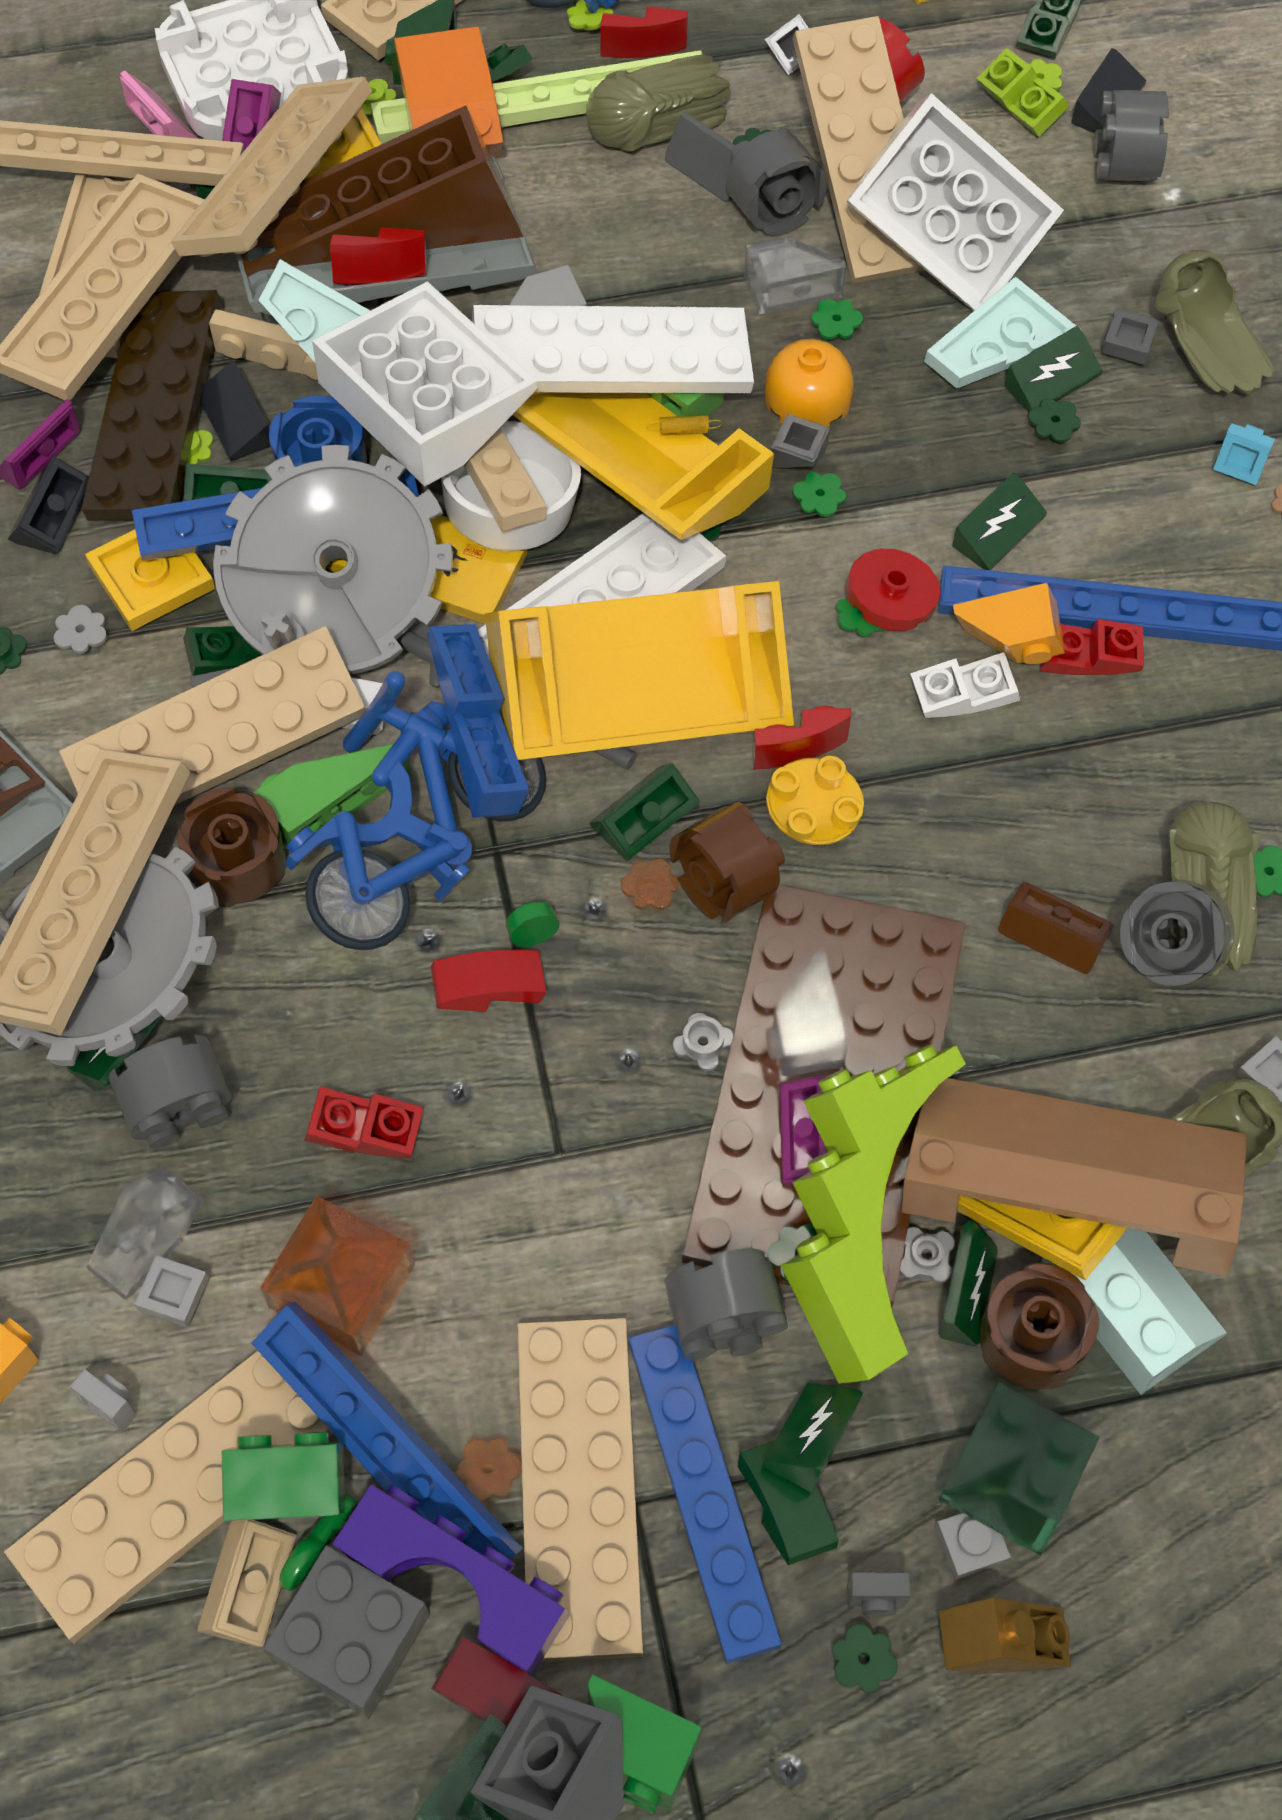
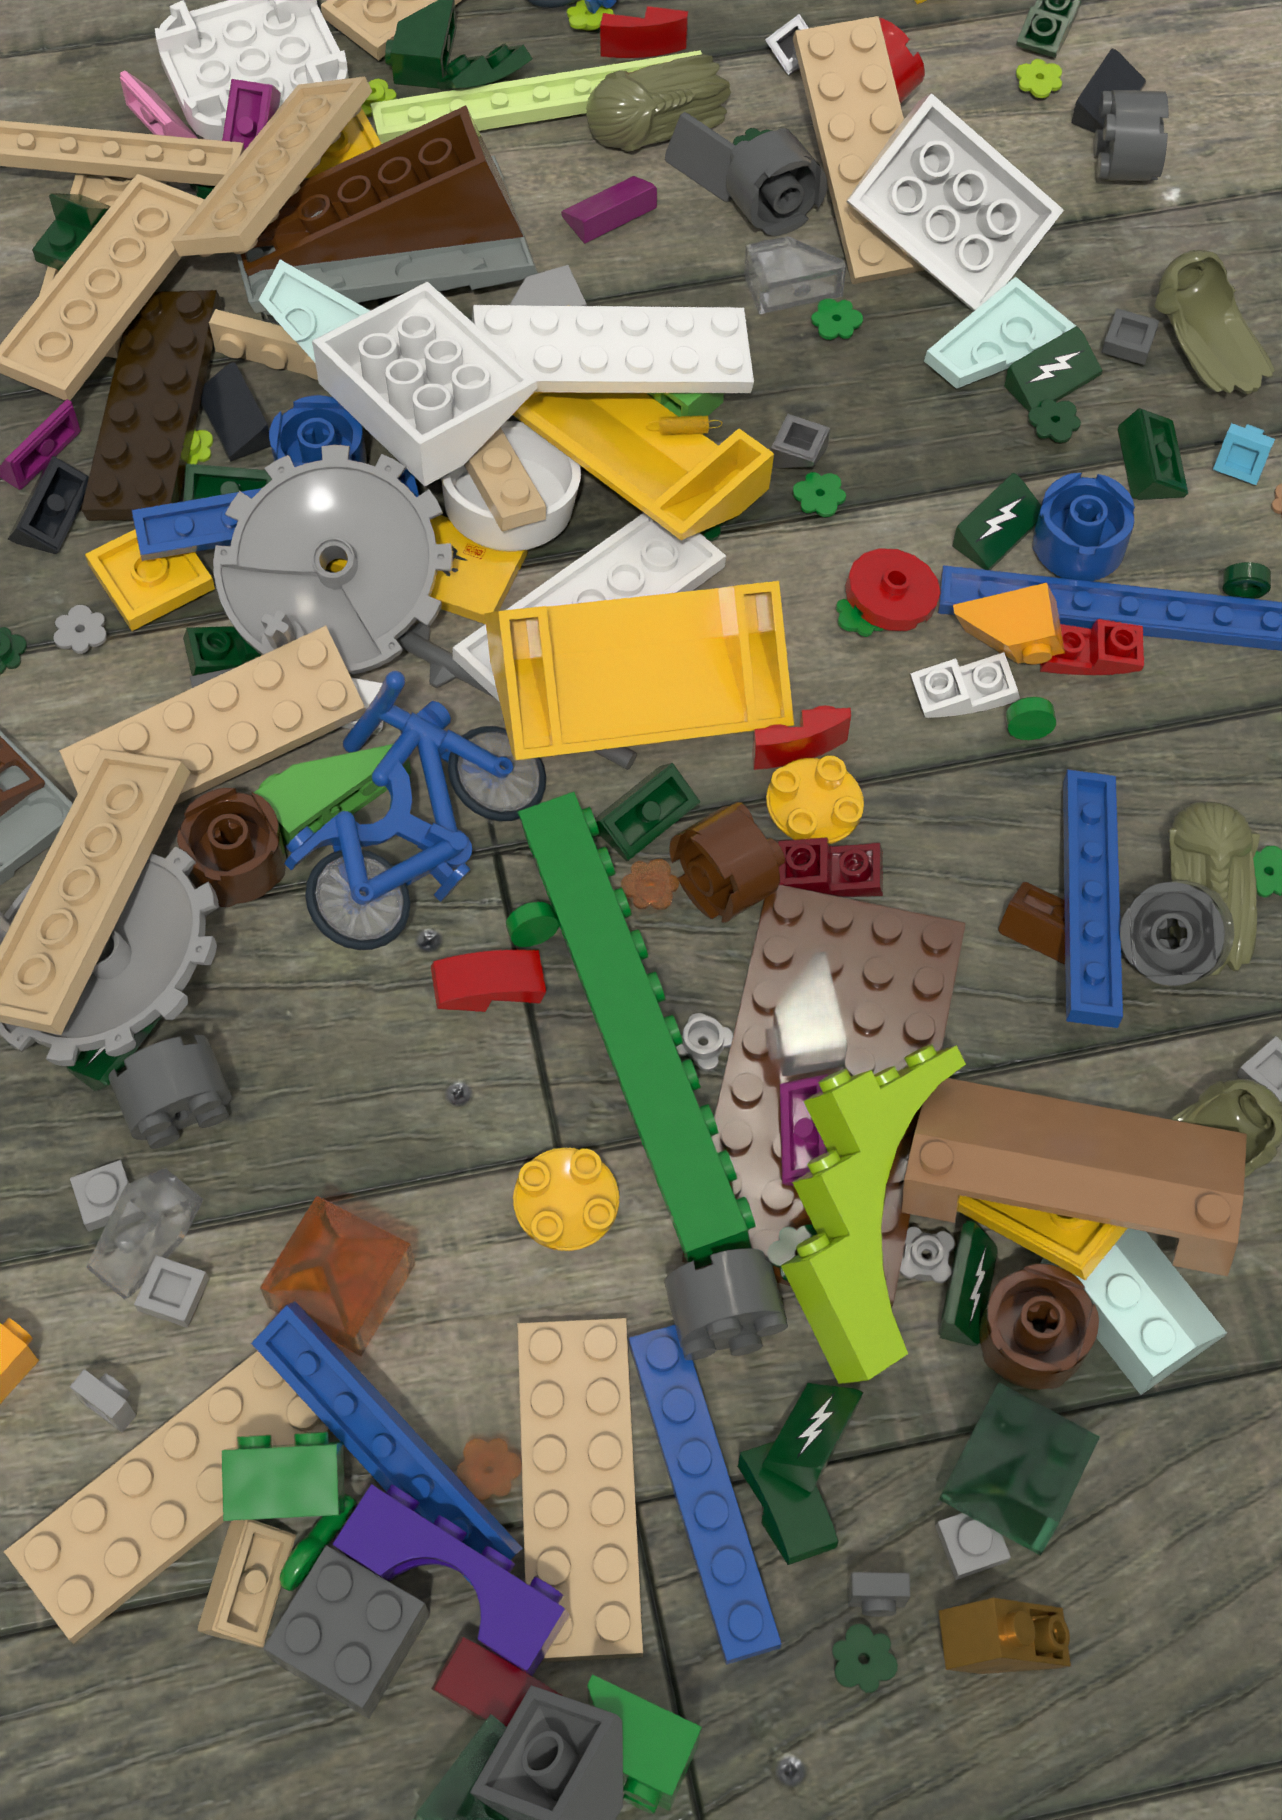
red slope [304,1086,424,1159] -> none
red slope [330,227,427,284] -> none
orange slope [394,26,503,157] -> none
blue slope [427,624,529,818] -> none
light orange cylinder [764,339,854,427] -> none
lime slope [976,47,1070,138] -> none
none -> dark green slope [32,193,111,271]
none -> light grey plate [70,1160,140,1232]
none -> yellow dish [513,1148,619,1251]
none -> green brick [518,792,756,1269]
none -> magenta slope [561,176,657,244]
none -> dark red slope [778,837,883,897]
none -> green tile [1006,697,1056,740]
none -> blue brick [1032,472,1135,581]
none -> blue plate [1063,770,1123,1028]
none -> dark green slope [1118,408,1188,500]
none -> dark green tile [1222,562,1271,599]

